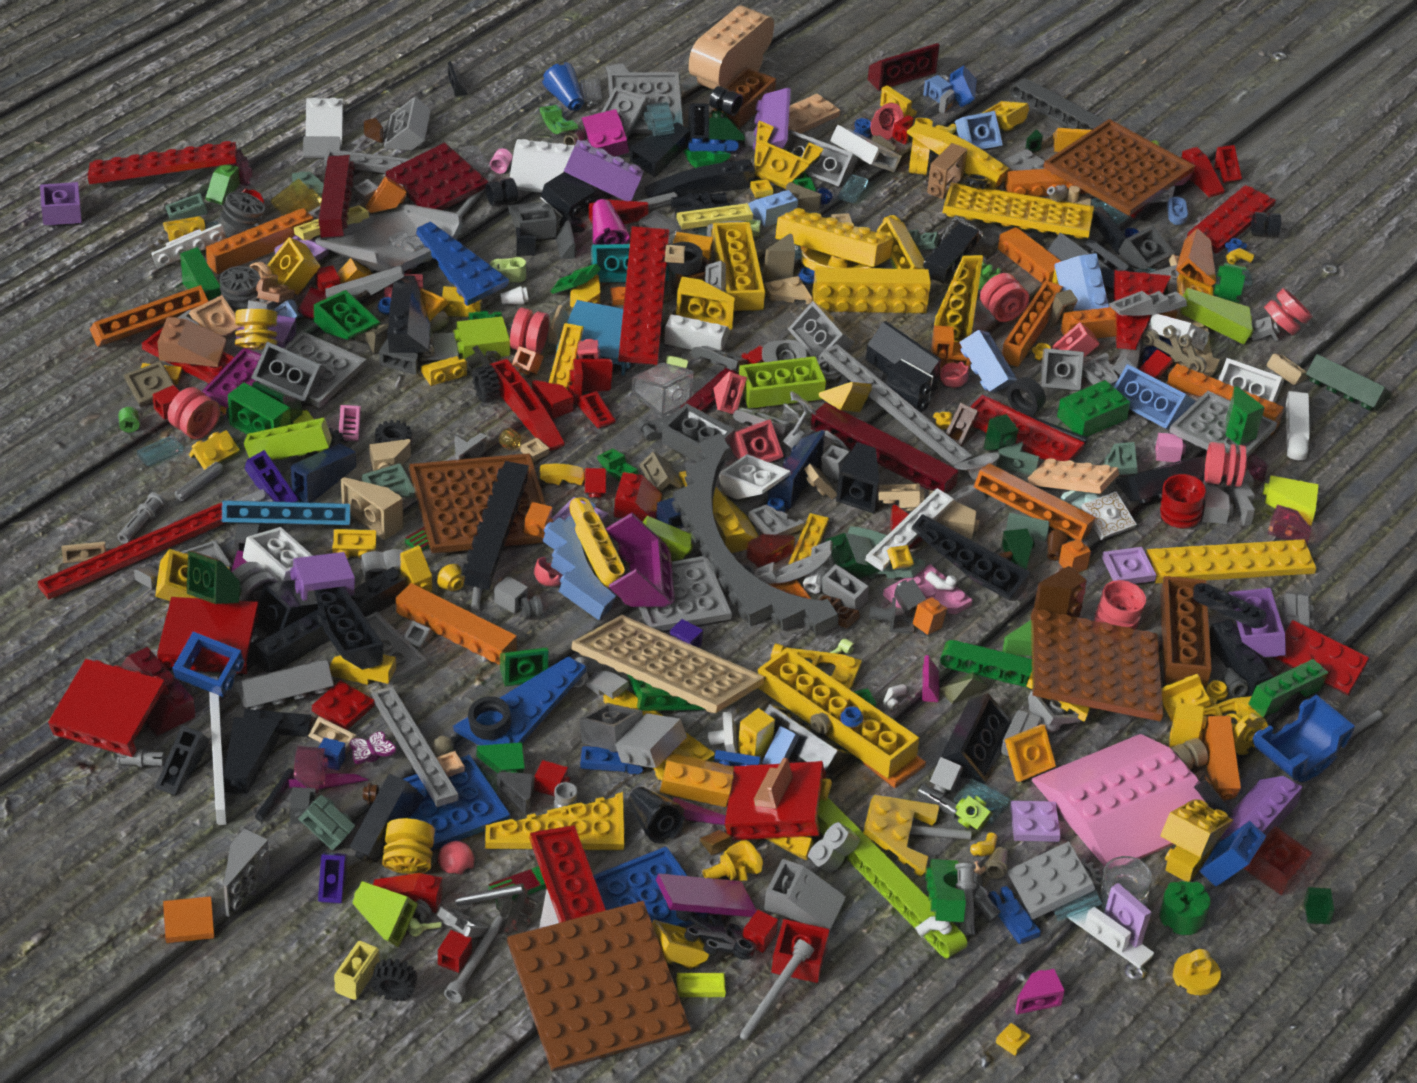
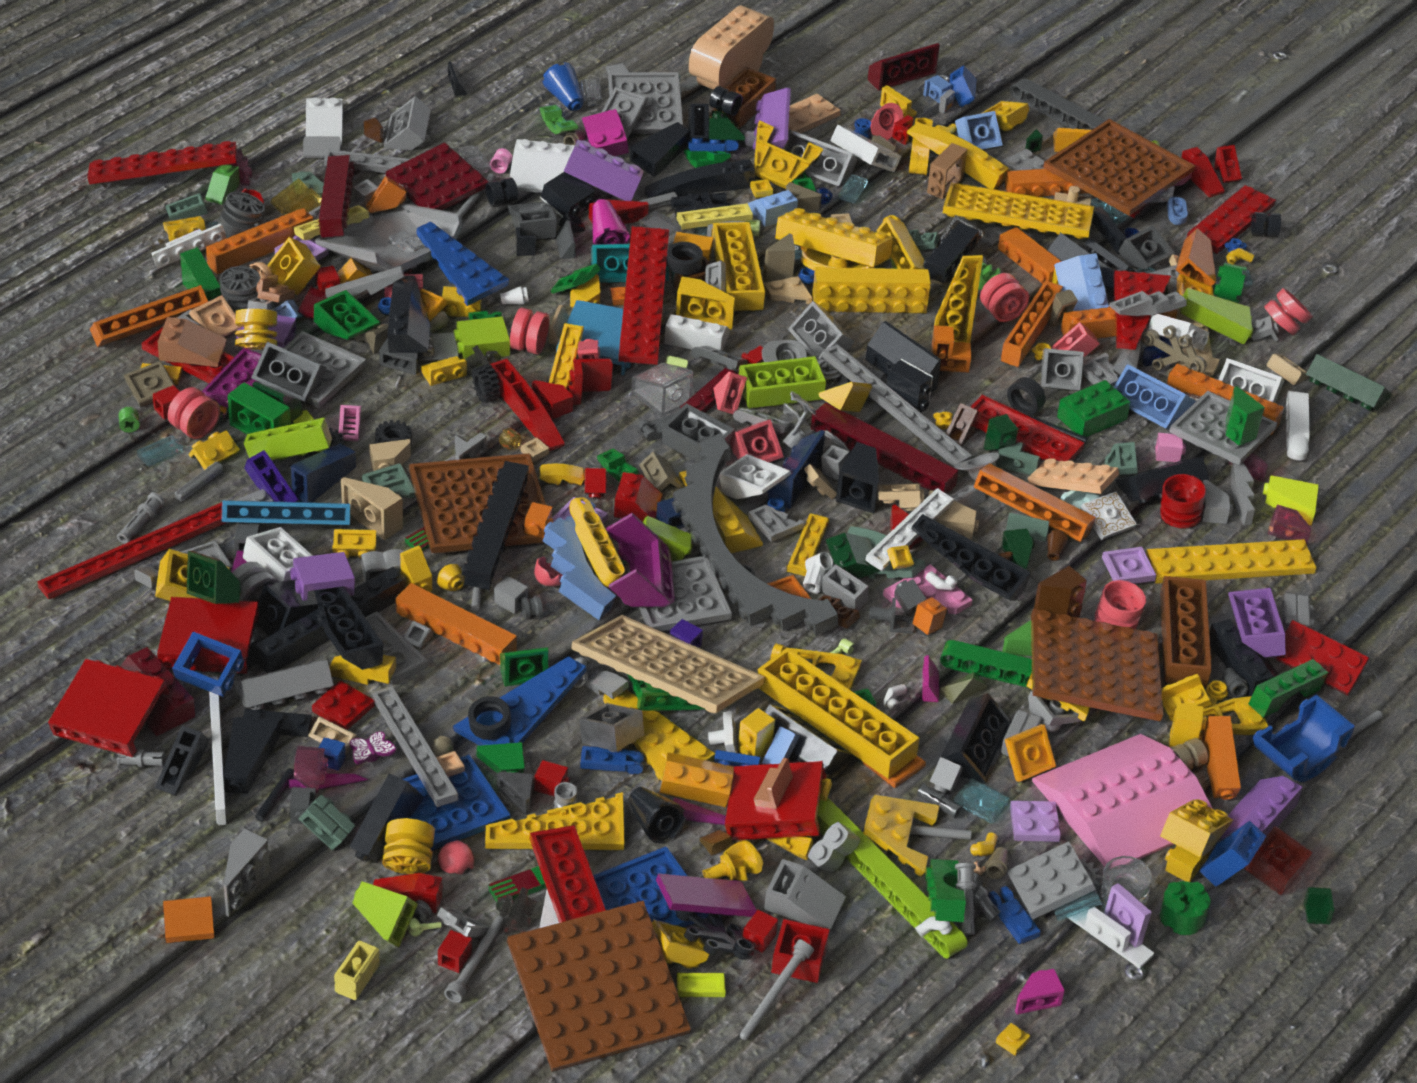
medium lavender brick [40,182,82,225] -> none
tan slope [62,541,106,563] -> none
dark purple slope [318,852,348,903] -> none
reddish brown plate [363,783,380,805] -> none
black tyre [371,958,418,1001] -> none
flat silver bar [455,884,525,906] -> none
yellowish green piece [490,257,526,283] -> none
orange brick [512,346,544,375] -> none
red slope [578,391,616,429] -> none
light grey brick [615,713,687,768] -> none
clear light blue brick [644,102,675,136] -> none
tan tile [665,245,685,263] -> none
clear red slope [746,534,795,568] -> none
light grey slope [754,540,833,584] -> none
dark tan plate [810,713,831,734] -> none
blue plate [841,707,863,727] -> none
coral hair [939,362,969,388] -> none
lime brick [955,795,993,832] -> none
light blue slope [960,330,1017,393] -> none
black gear [962,174,991,189] -> none
light grey arm [1047,185,1068,202] -> none
orange brick [1059,539,1091,573] -> none
red tile [1138,349,1173,379] -> none
yellow tile [1173,949,1221,996] -> none
black beam [1193,583,1266,628] -> none
black slope [1194,775,1234,817] -> none
coral wheel [1204,442,1247,487] -> none
yellow tile [1226,713,1266,755] -> none

